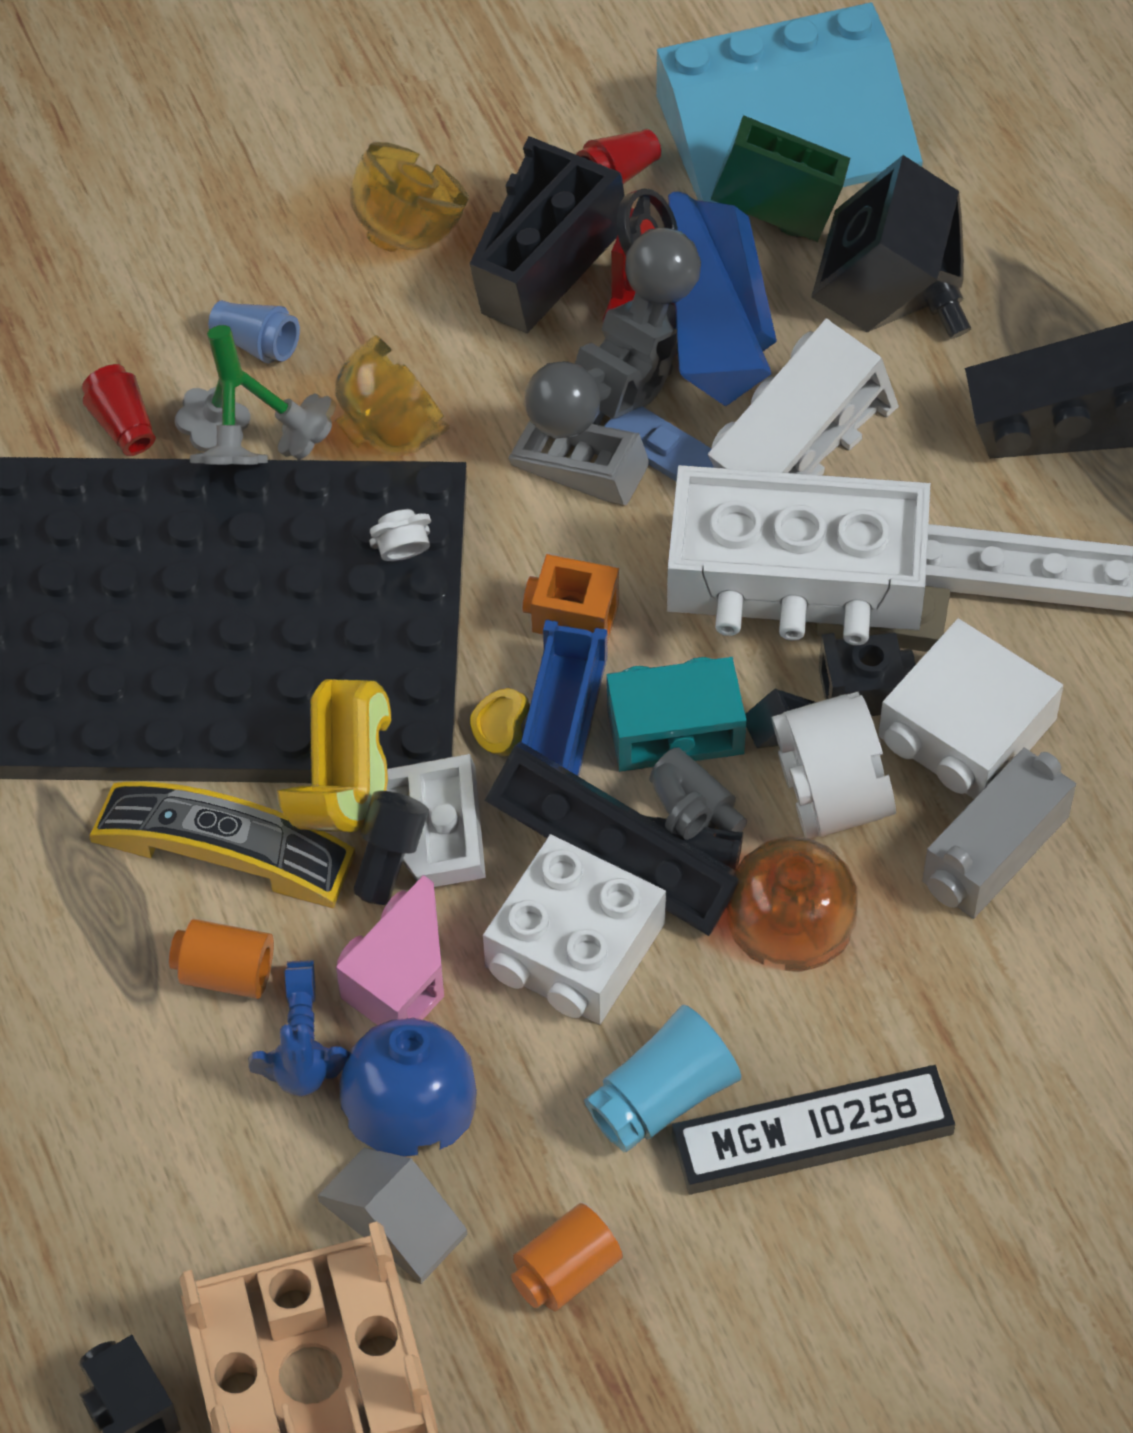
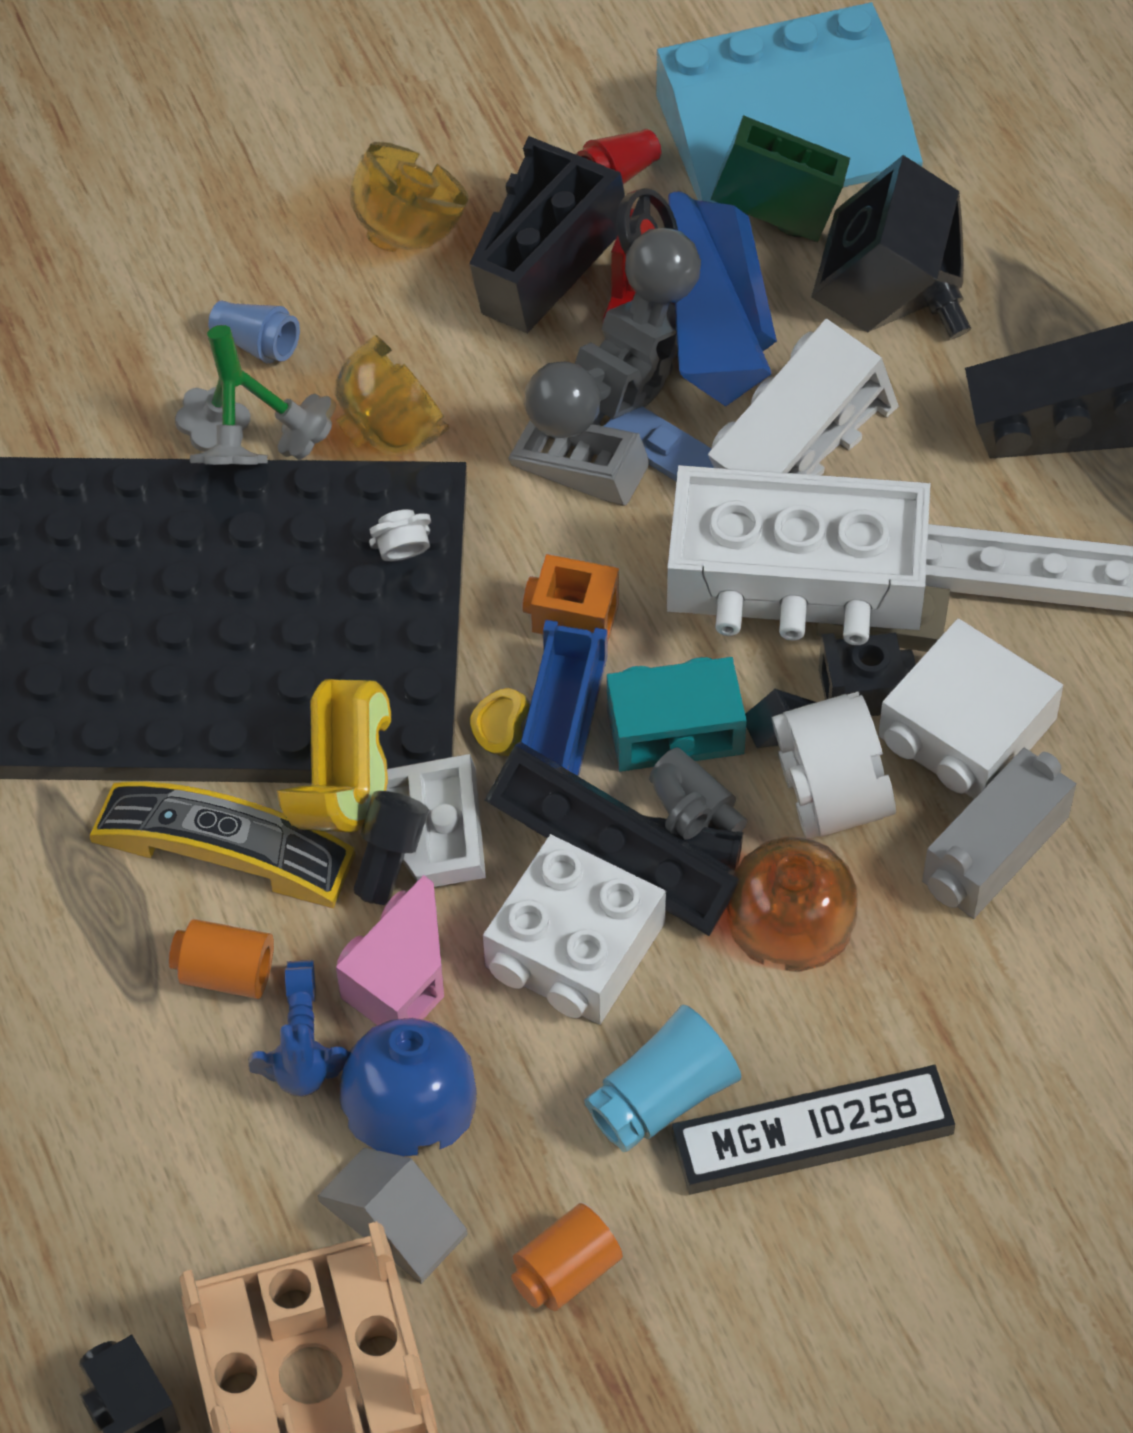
red cone [82,364,156,456] -> none

